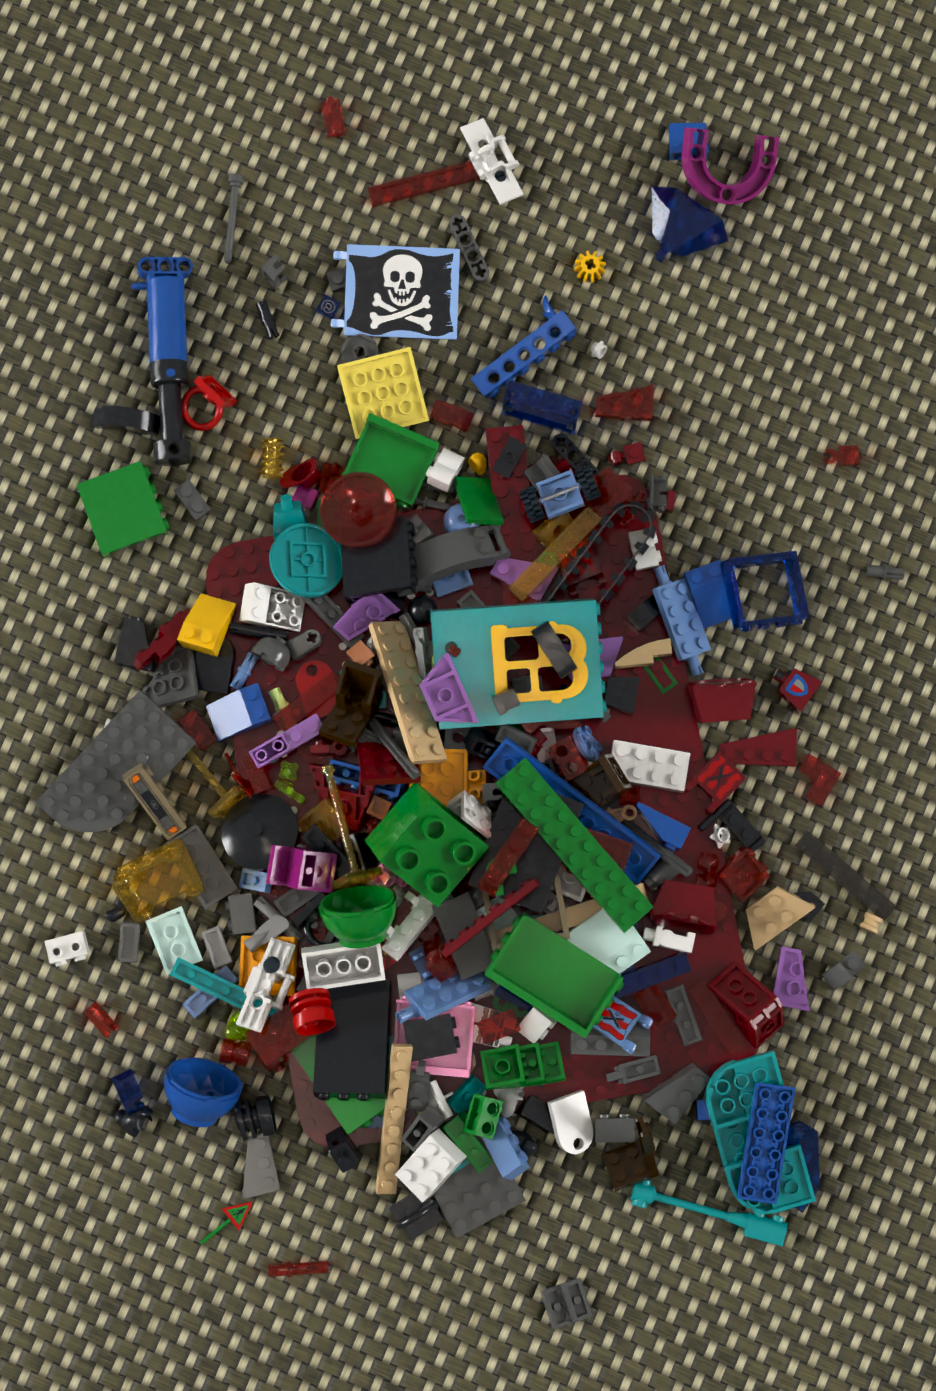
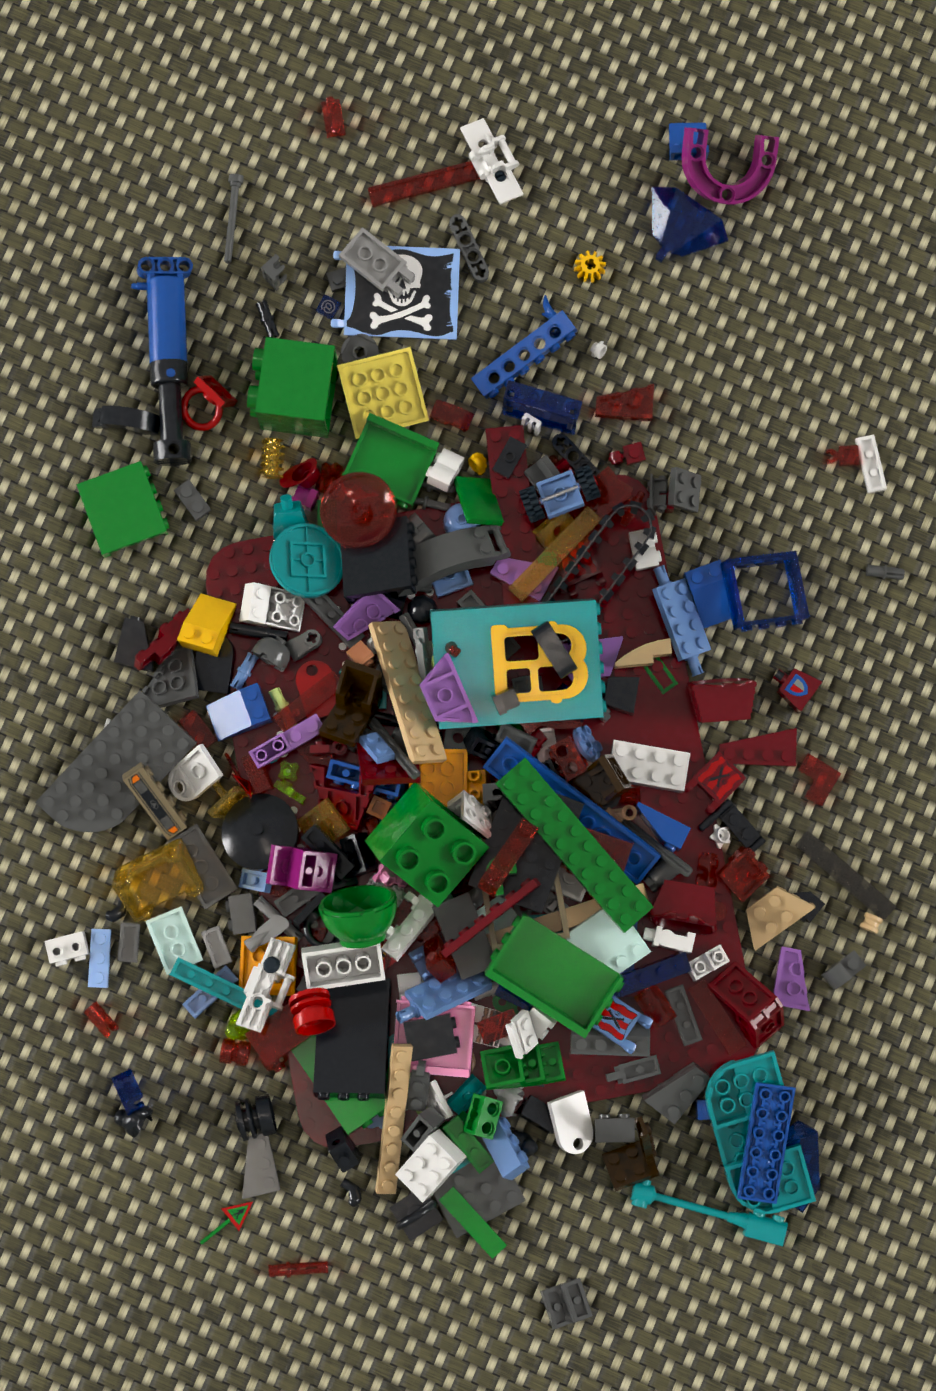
blue piece [164,1057,242,1127] -> none
clear yellow tile [321,764,383,890] -> none
black slope [627,594,661,633] -> none
none -> light blue plate [88,929,112,988]
none -> white tile [168,744,224,801]
none -> green piece [247,337,338,438]
none -> light grey tile [339,227,415,298]
none -> black arm [340,1178,362,1207]
none -> medium blue plate [359,732,395,764]
none -> green tile [439,1186,507,1259]
none -> white plate [505,1009,538,1059]
none -> white tile [521,413,542,436]
none -> dark grey plate [668,467,701,513]
none -> white slope [684,945,730,982]
none -> white tile [855,434,887,494]

